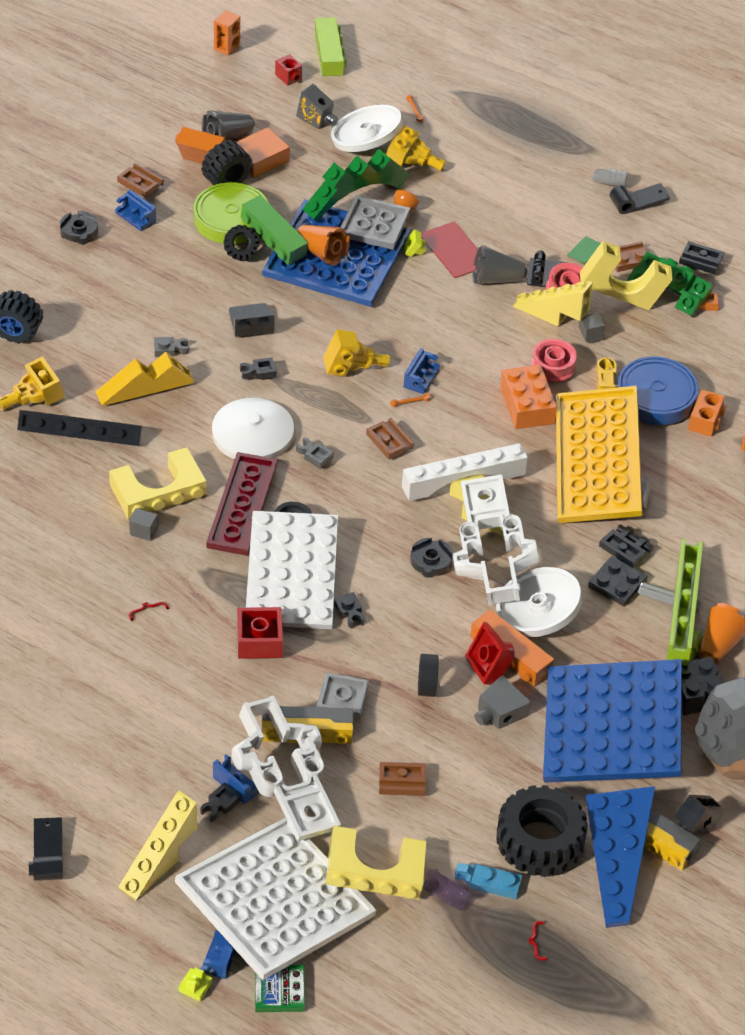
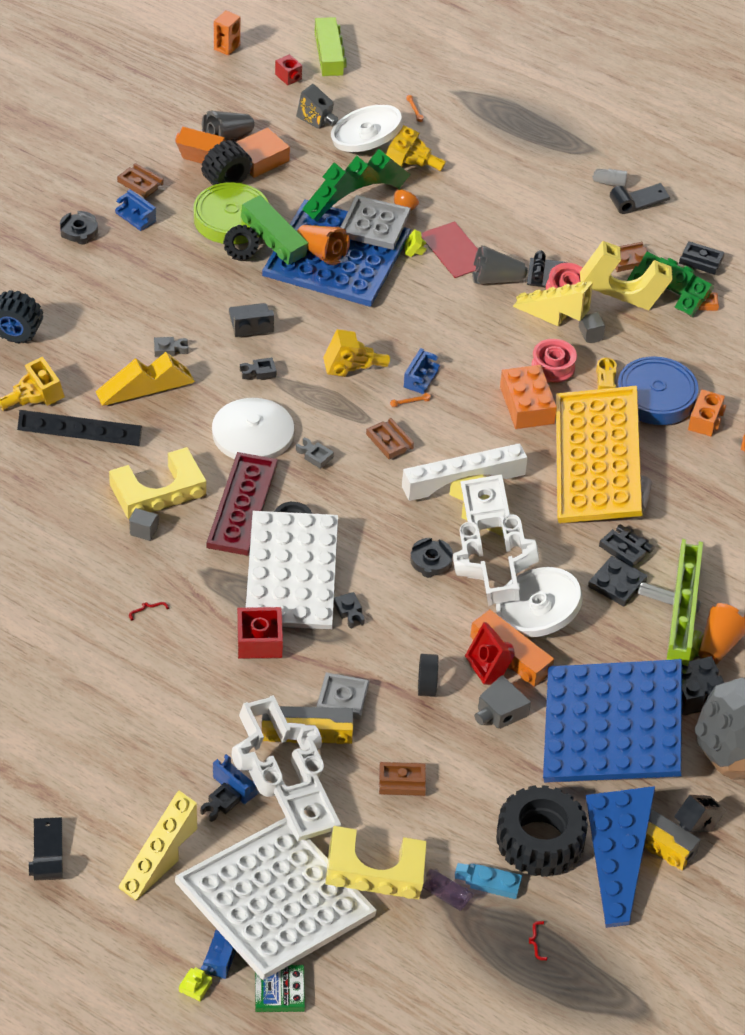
sticker [567,236,601,264] -> none

